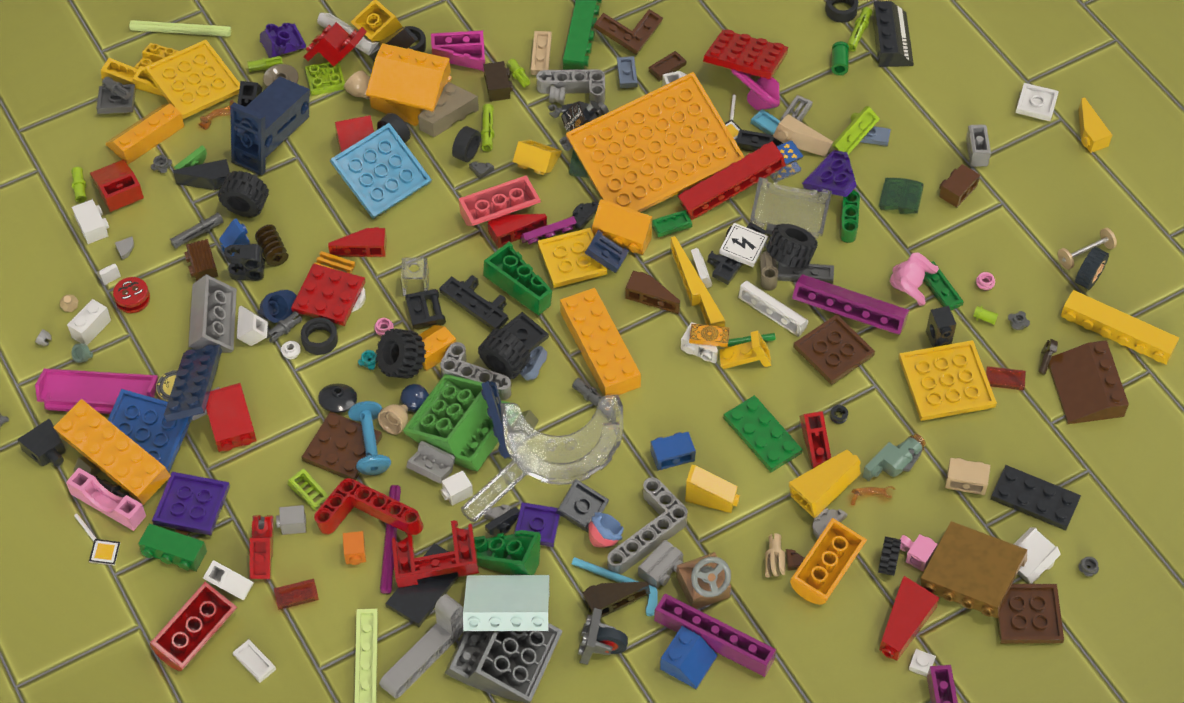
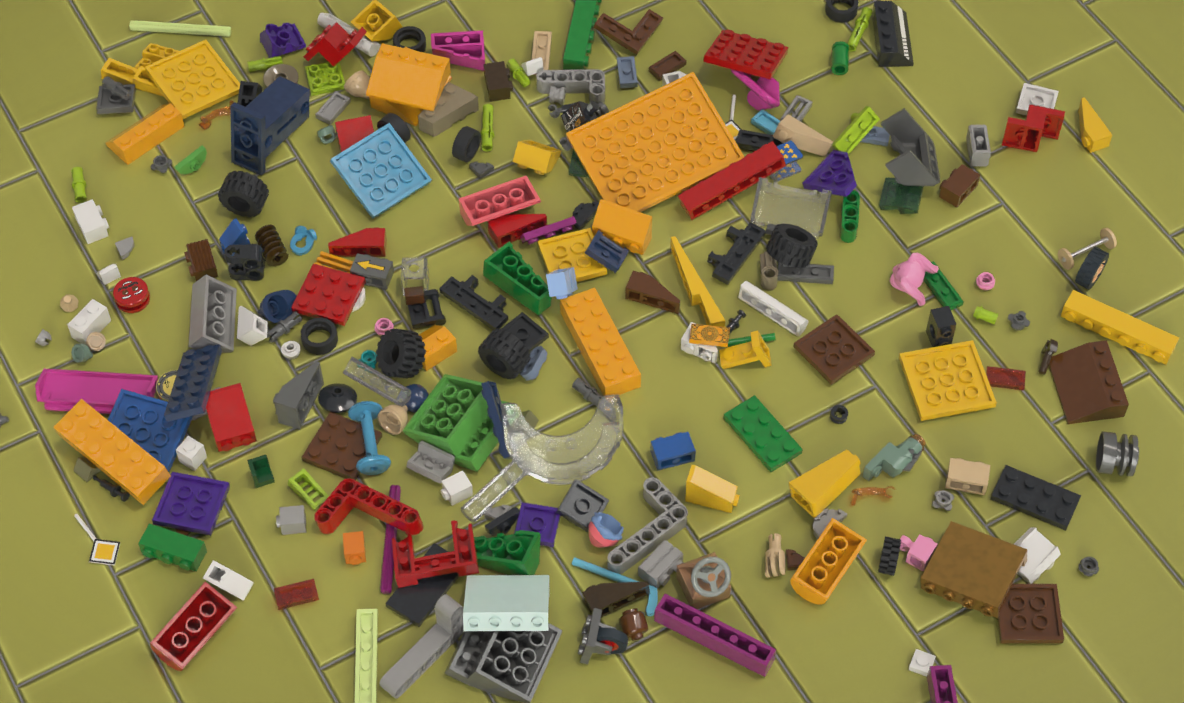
black torso [17,419,66,467] -> none
bright pink arch [66,468,146,531] -> none
red slope [90,159,144,212] -> none
dark grey pin [170,212,224,249] -> none
black slope [173,159,230,190] -> none
white tile [233,639,276,683] -> none
red plate [250,515,273,579] -> none
black slope [369,26,418,62] -> none
light grey beam [440,342,512,400] -> none
green plate [652,210,692,238] -> none
blue slope [660,626,717,689] -> none
white tile [691,248,713,288] -> none
white tile [719,223,768,267] -> none
magenta brick [792,274,909,335] -> none
red slope [799,411,831,469] -> none
red slope [879,576,940,661] -> none
none -> tan plate [86,332,106,351]
none -> white brick [176,436,207,471]
none -> dark green panel [247,455,275,488]
none -> dark grey slope [273,361,324,430]
none -> dark azure piece [290,226,317,255]
none -> light grey tile [315,91,351,125]
none -> sand green tile [316,125,336,144]
none -> clear brick [343,357,411,406]
none -> dark grey brick [350,253,394,290]
none -> reddish brown slope [404,286,425,305]
none -> white slope [521,57,544,76]
none -> light blue piece [546,267,578,299]
none -> reddish brown head [619,608,648,641]
none -> black piece [726,310,746,335]
none -> dark grey windscreen [880,108,940,186]
none -> light grey plate [932,490,954,511]
none -> red bracket [1002,104,1065,152]
none -> dark grey wheel [1096,431,1139,477]

